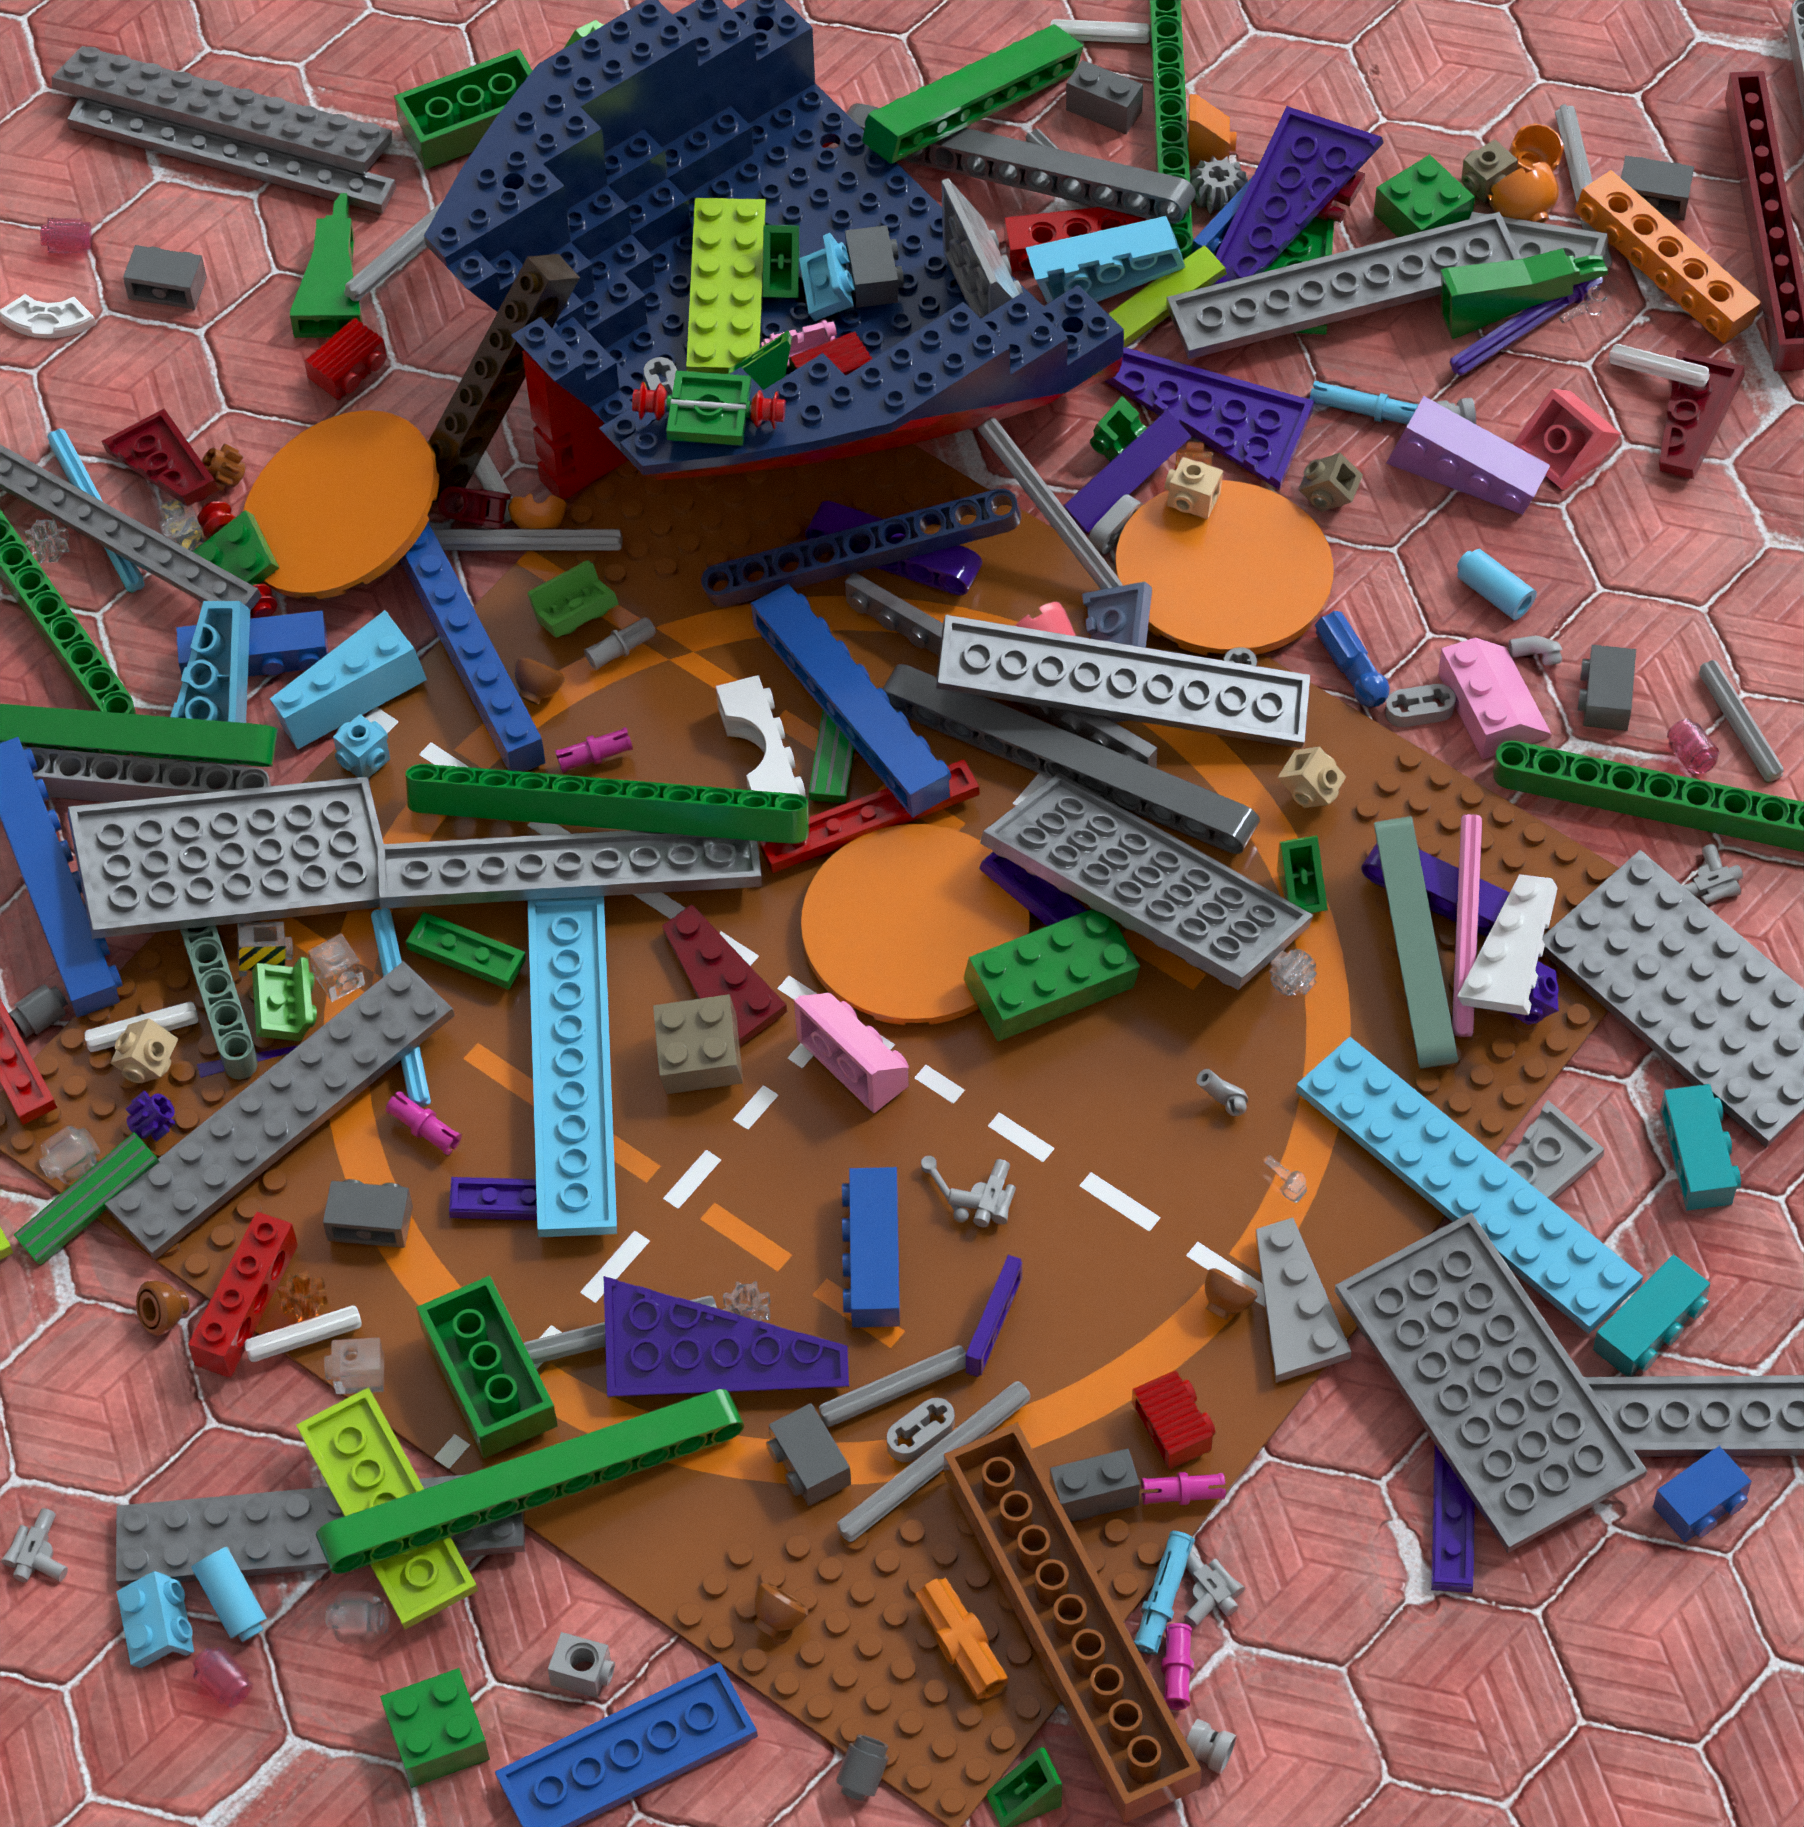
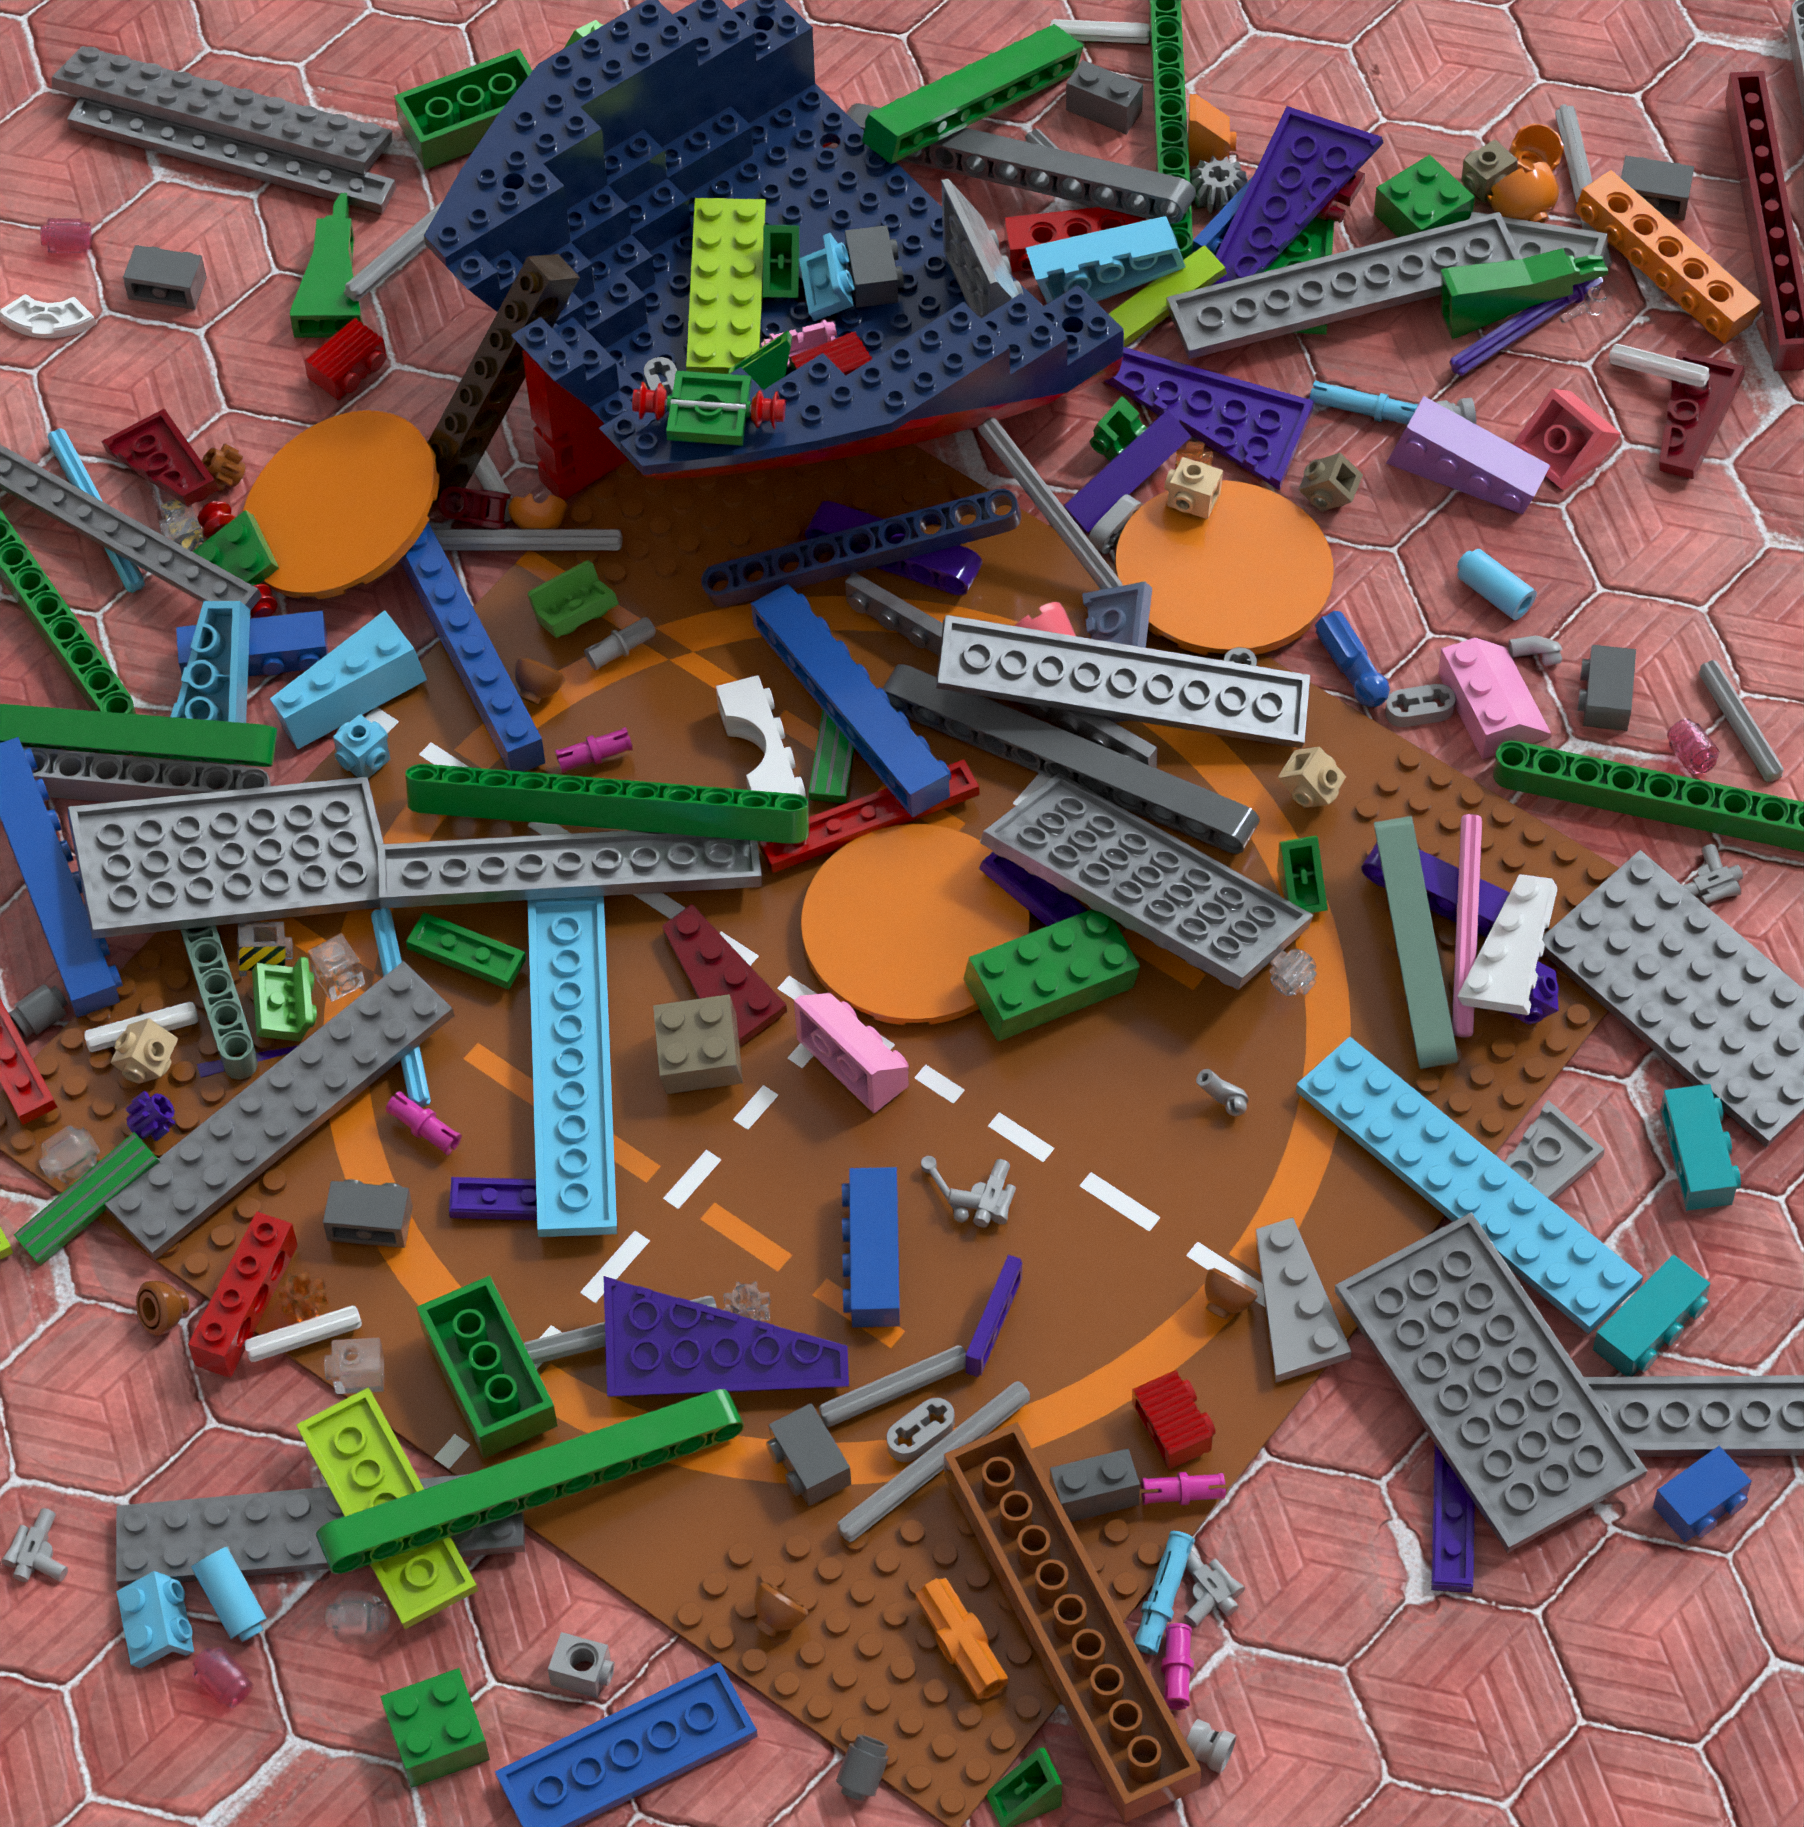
clear gear [25,518,70,564] -> none
clear hand [1264,1155,1307,1202] -> none

